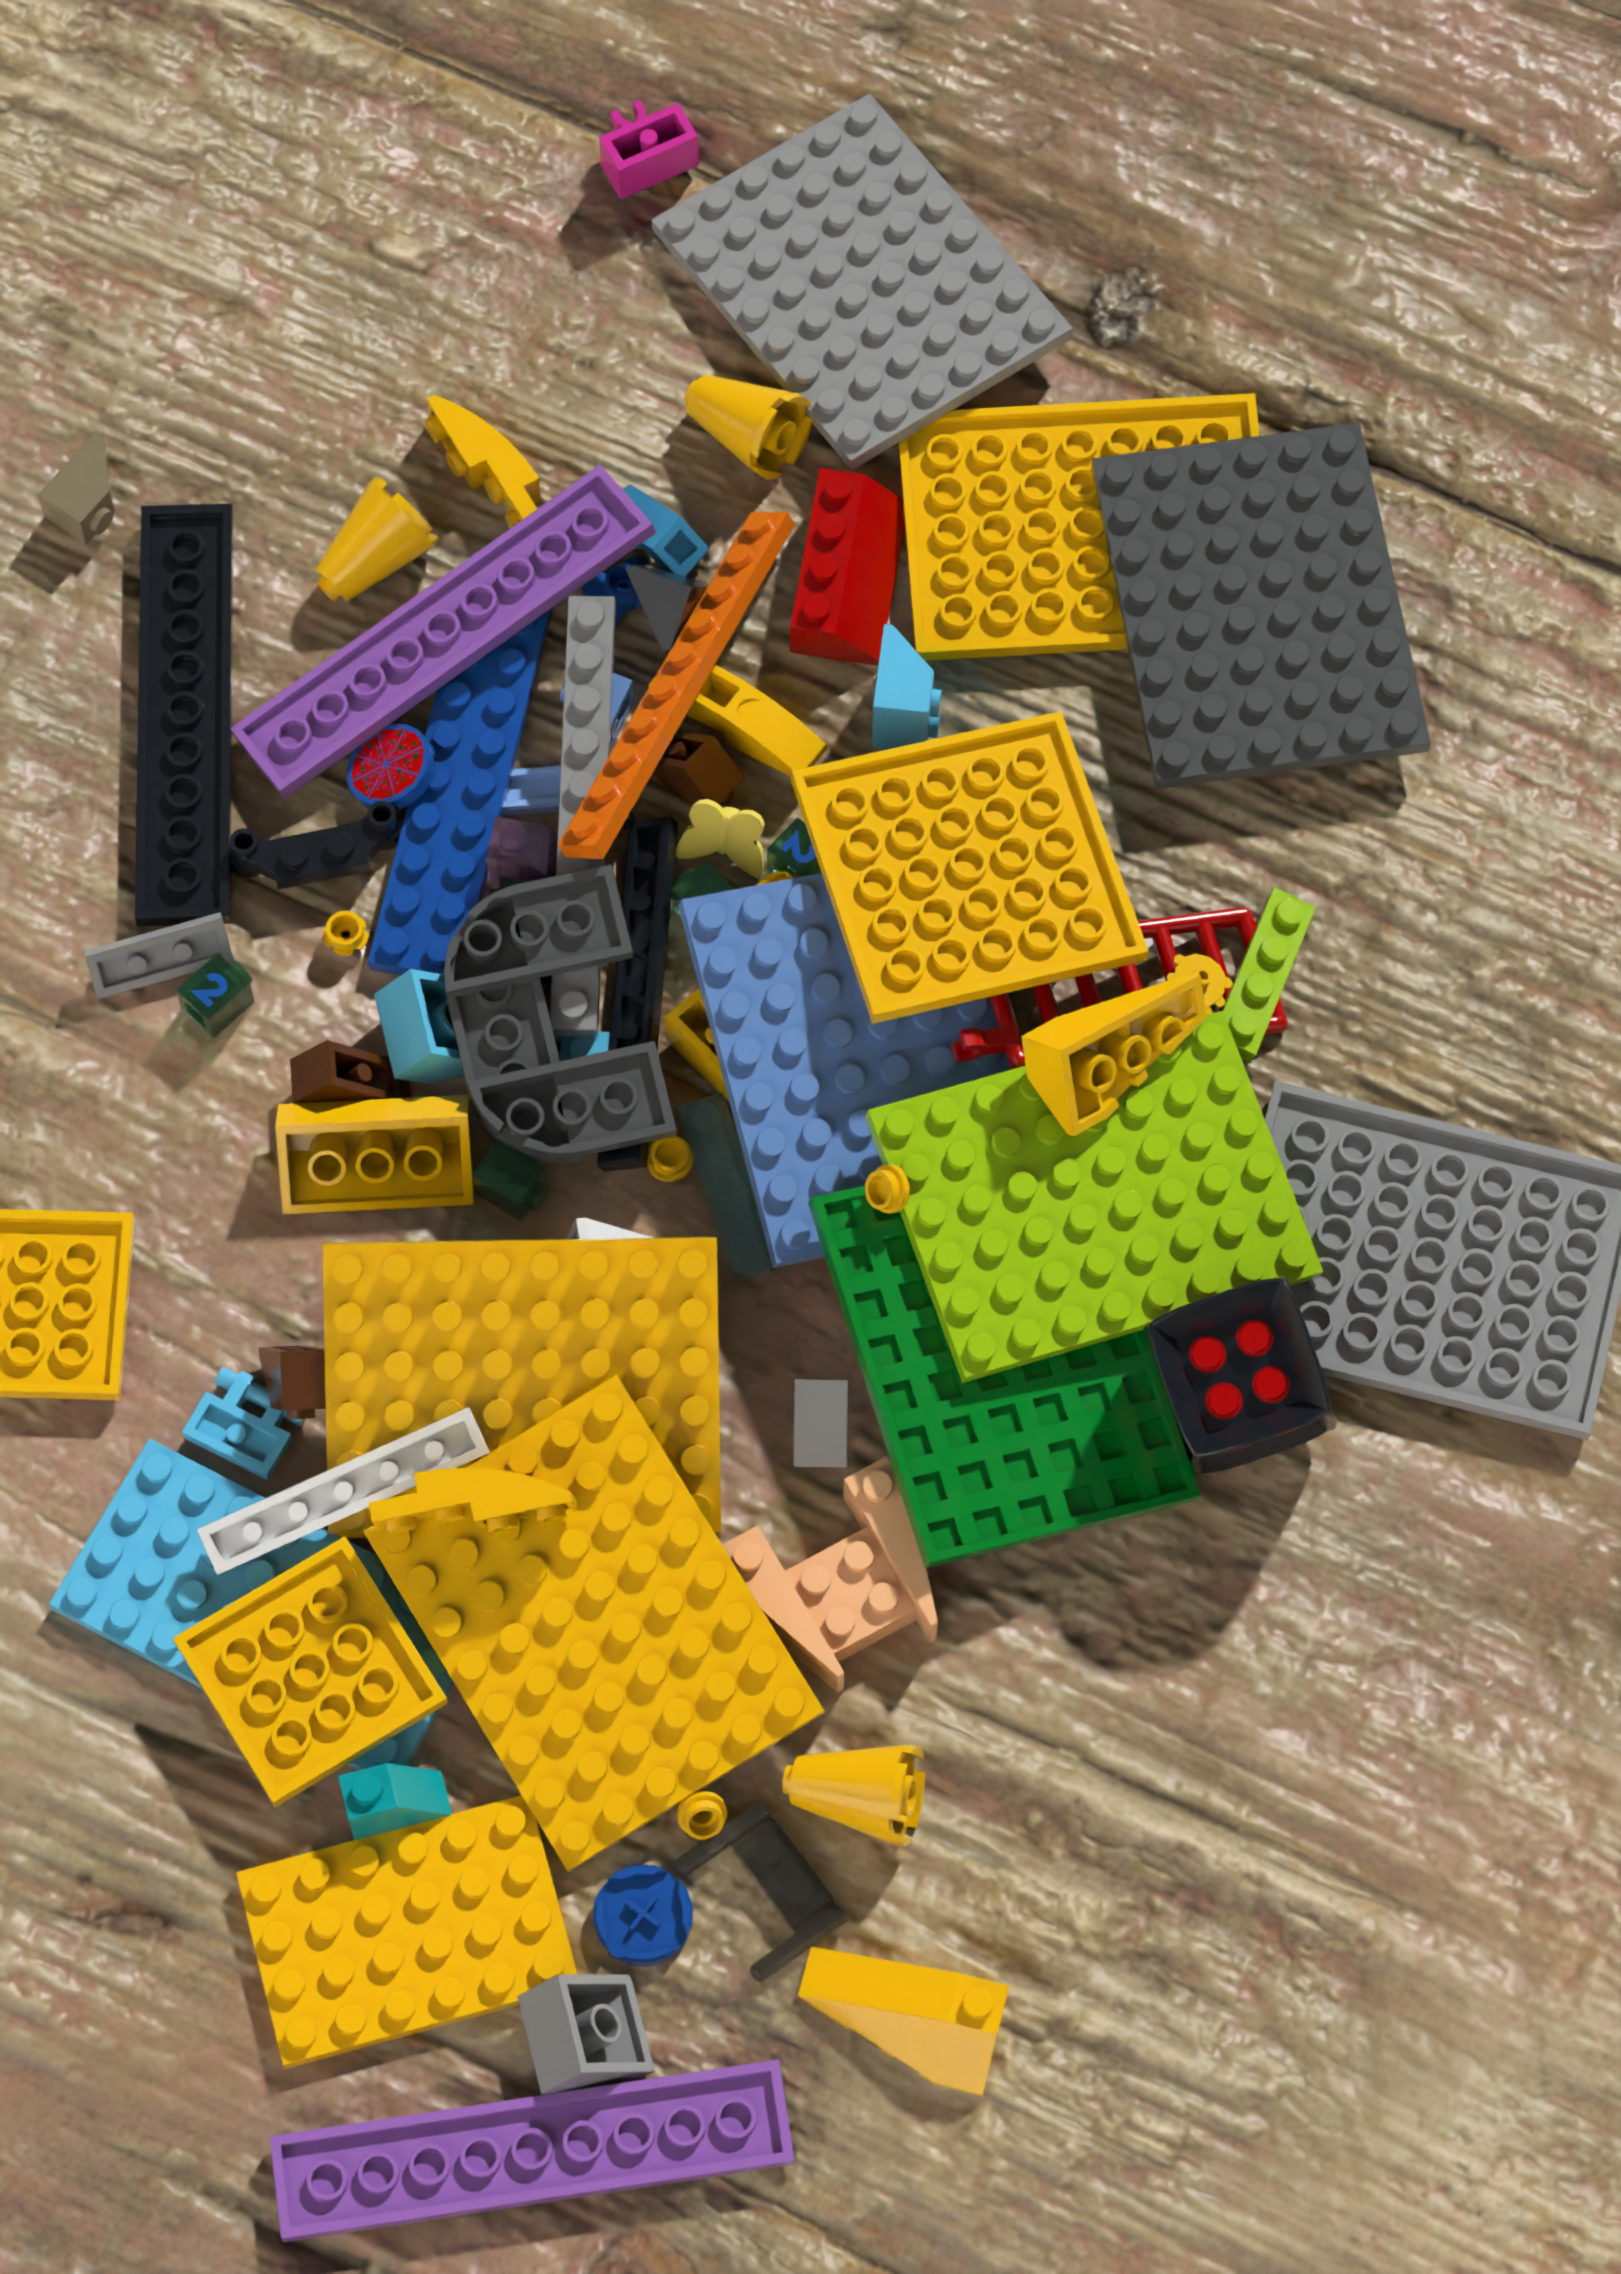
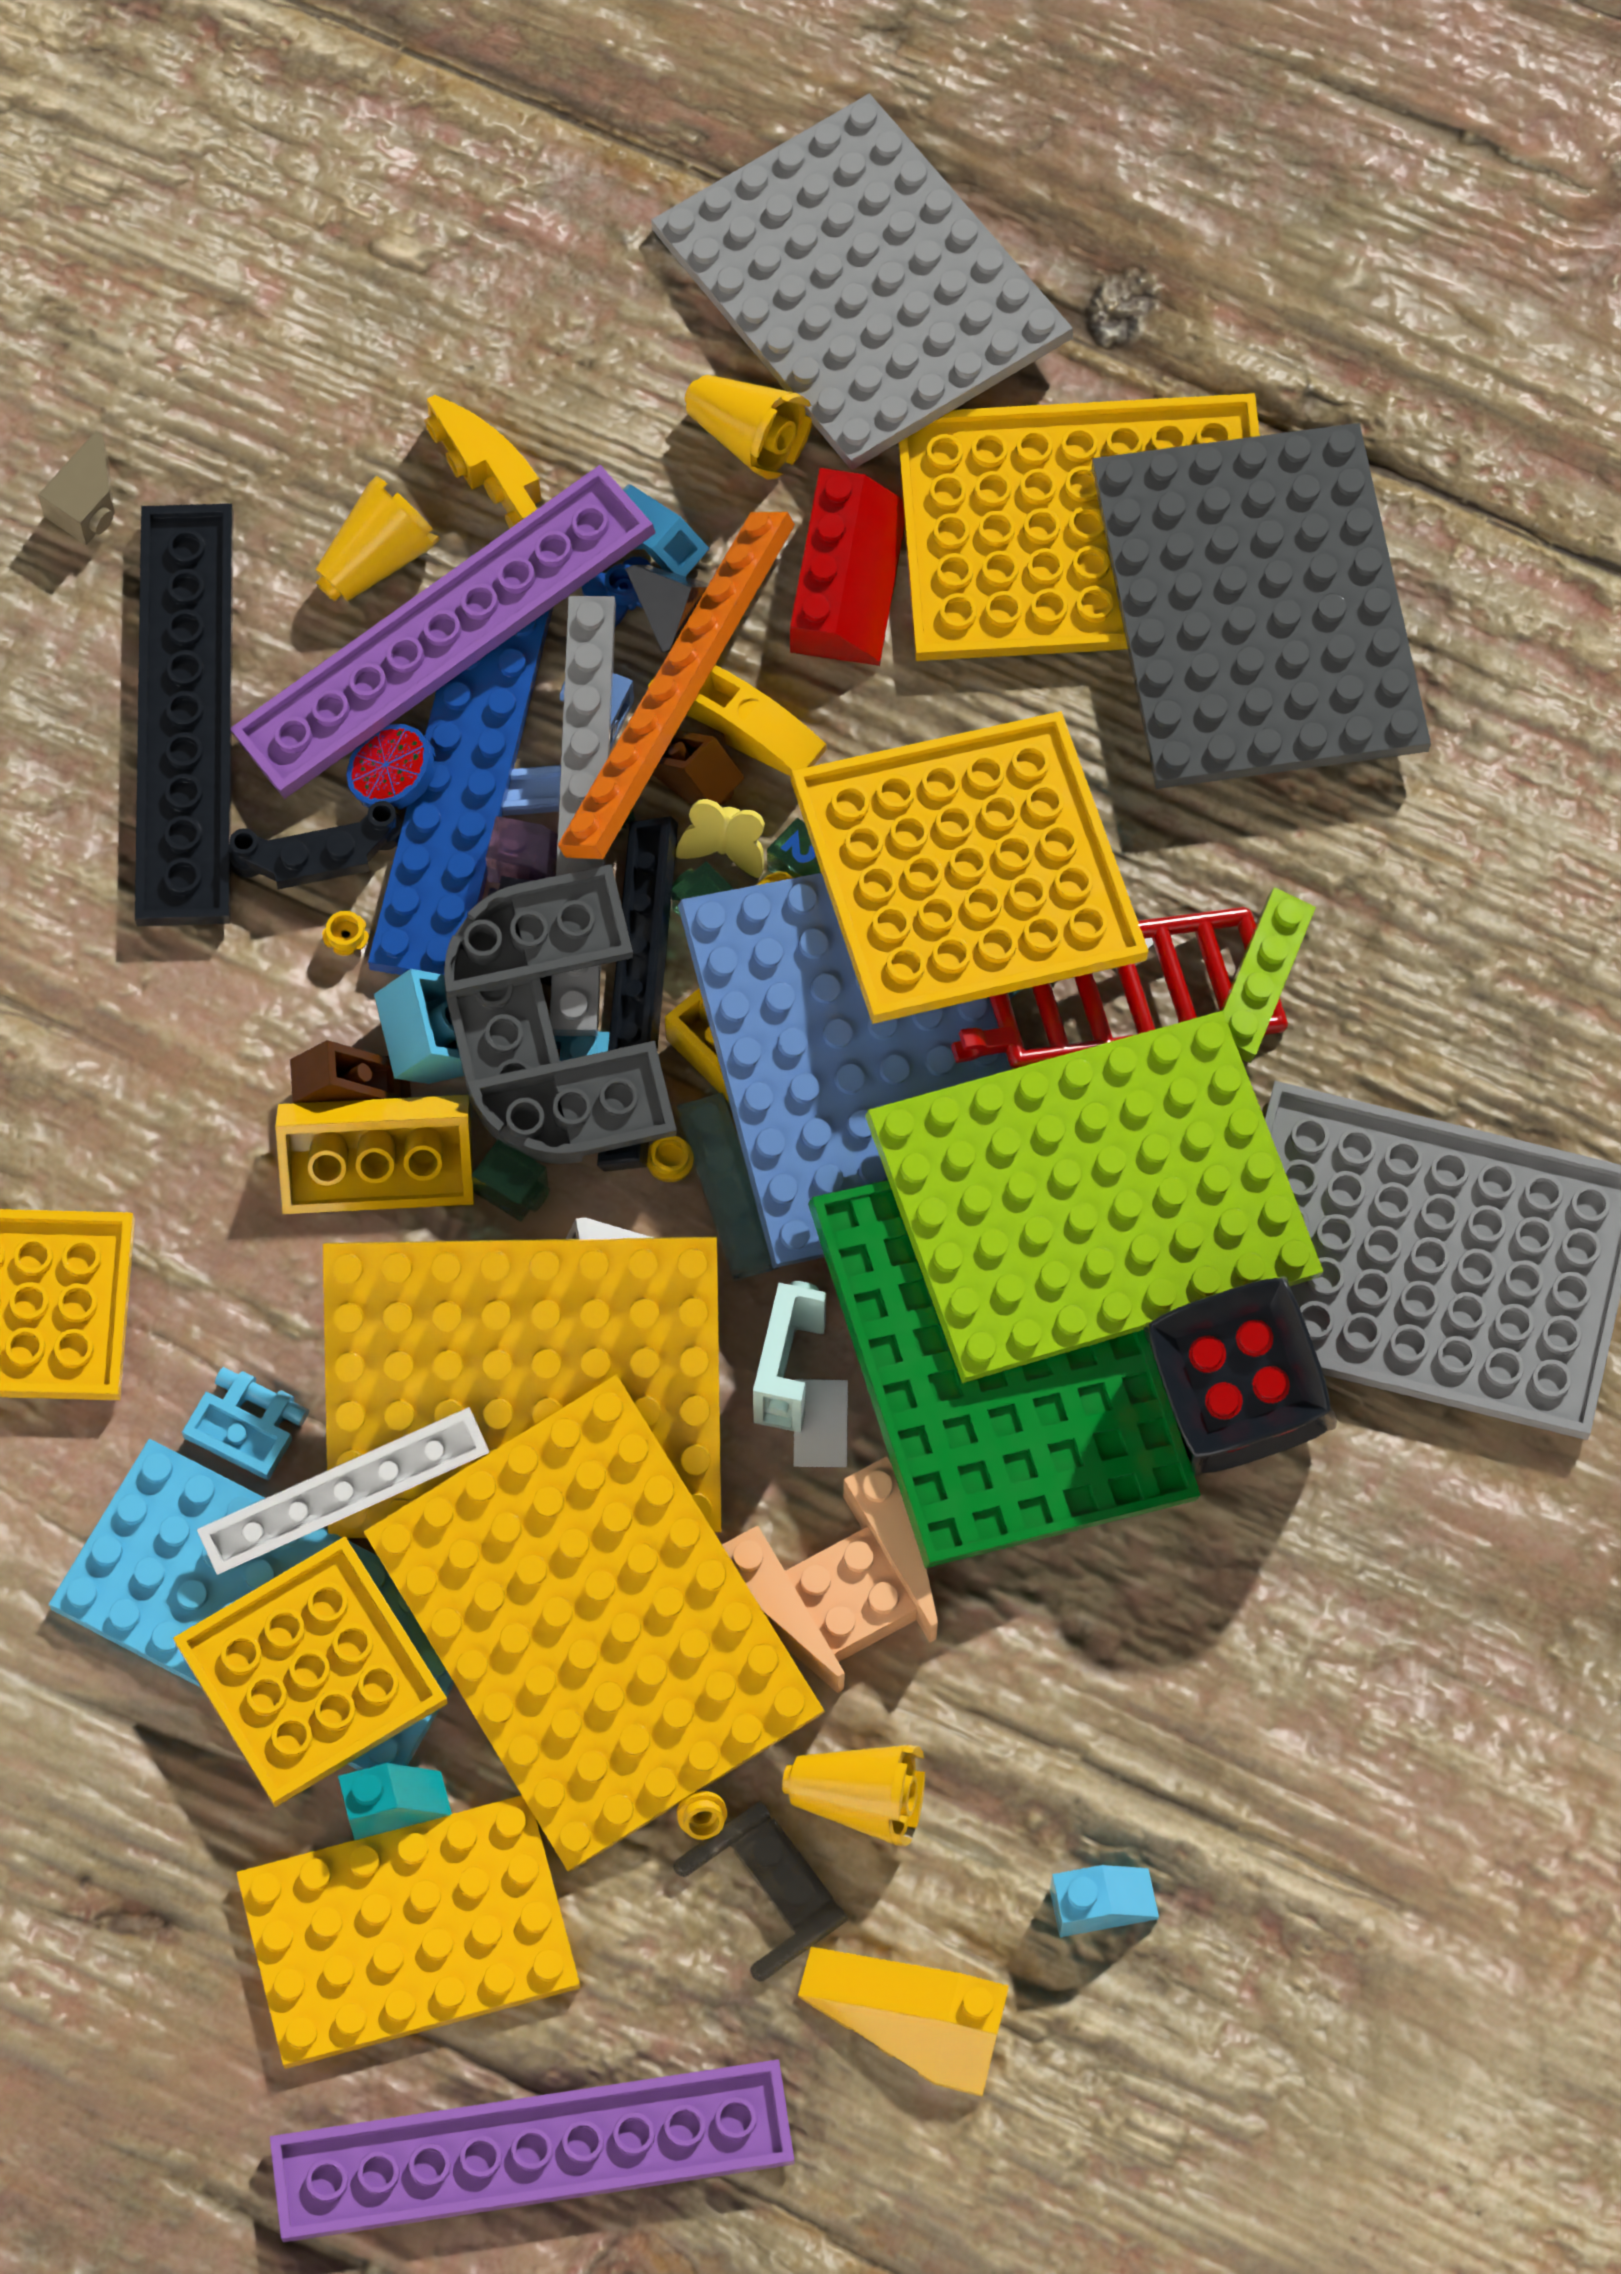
light grey plate [84,912,234,999] -> none
clear green brick [176,953,254,1039] -> none
reddish brown slope [259,1345,326,1419] -> none
yellow slope [368,1468,577,1534] -> none
light grey slope [517,1974,655,2094] -> none
blue tile [593,1865,693,1967] -> none
dark pink brick [599,100,699,200] -> none
yellow plate [865,1164,910,1214] -> none
medium azure slope [872,624,942,750] -> none
yellow wedge [1021,972,1206,1137] -> none
yellow piece [1166,954,1233,1015] -> none
none -> light aqua panel [753,1281,826,1433]
none -> medium azure slope [1050,1865,1159,1937]

